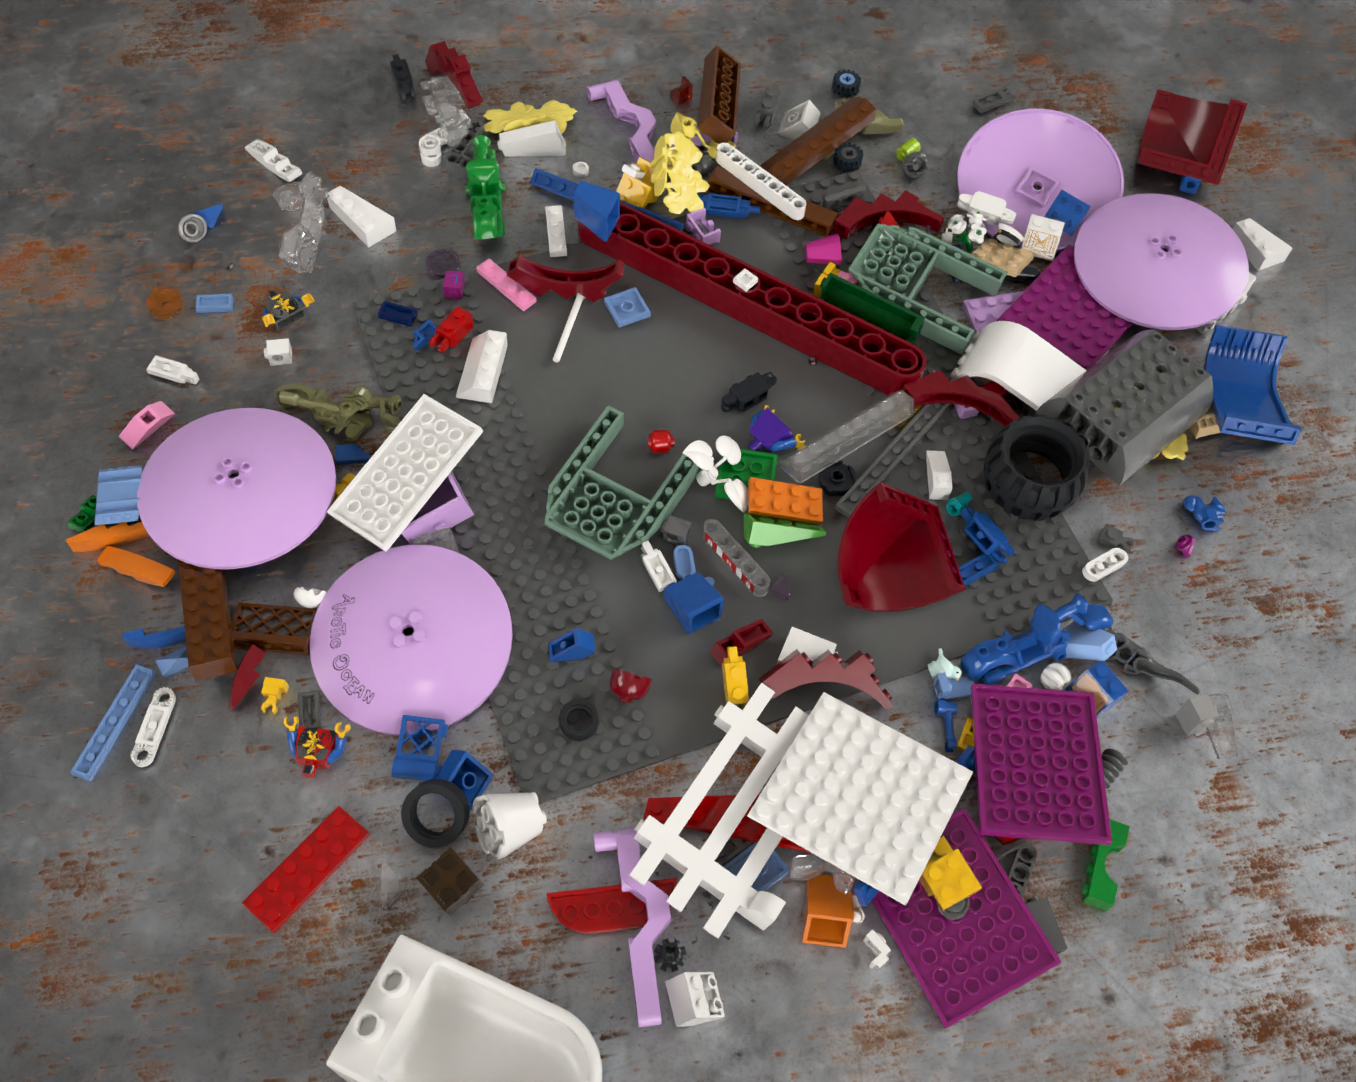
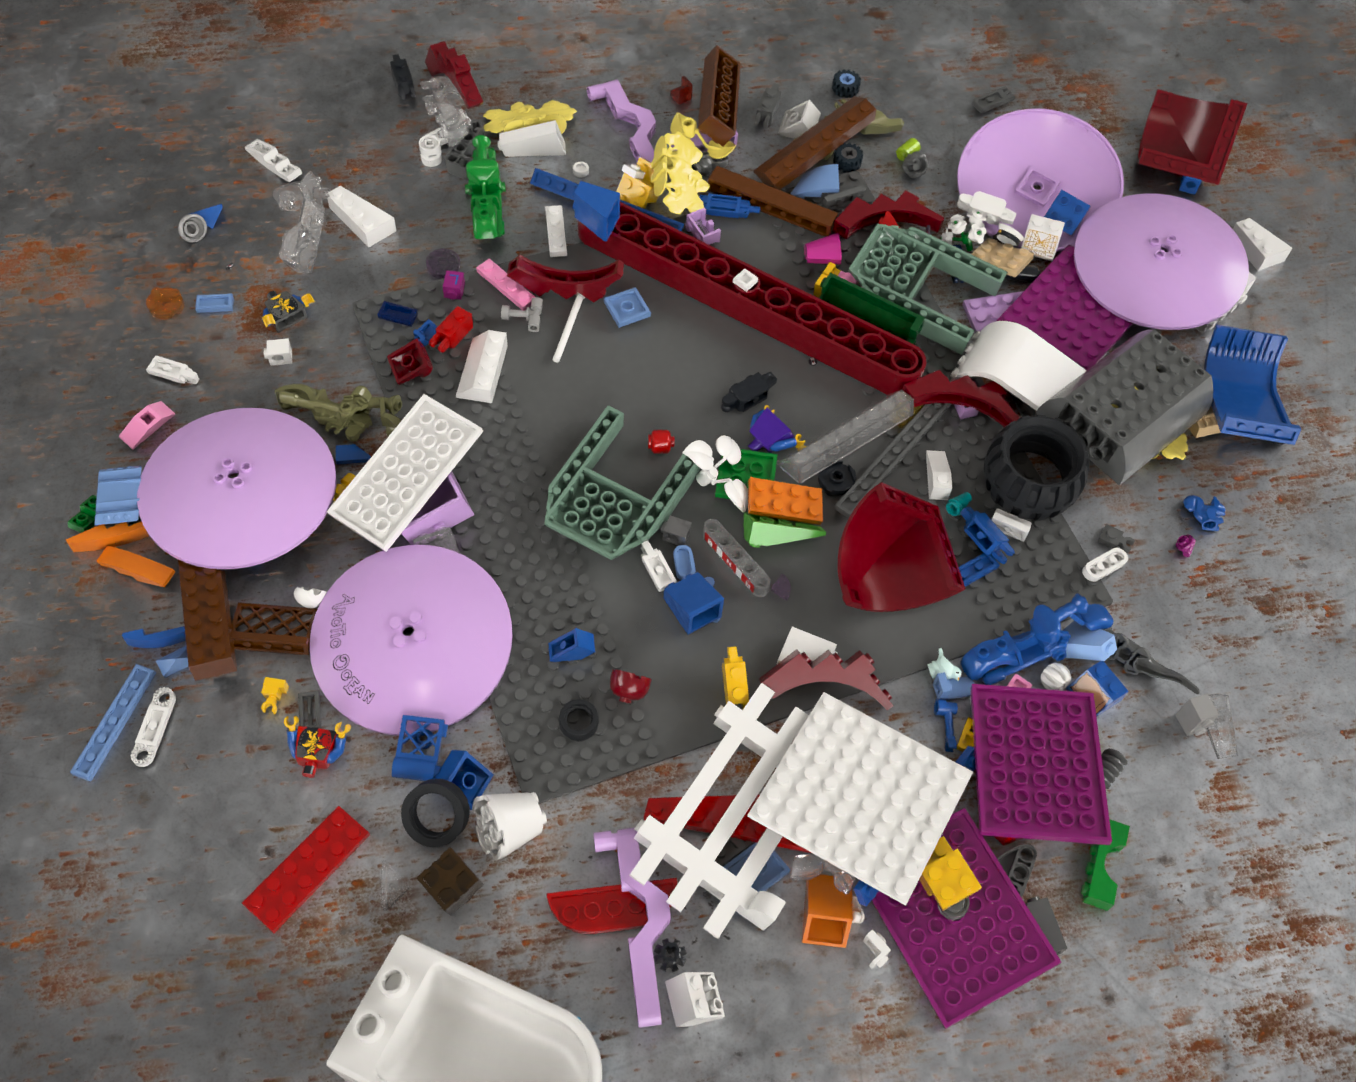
dark red slope [228,644,266,711] -> none
dark red slope [710,619,774,667] -> none
white beam [716,143,806,220] -> none
none -> dark red slope [387,338,433,385]
none -> light grey bar [501,297,543,332]
none -> medium blue slope [791,164,839,199]
none -> white panel [992,508,1032,542]

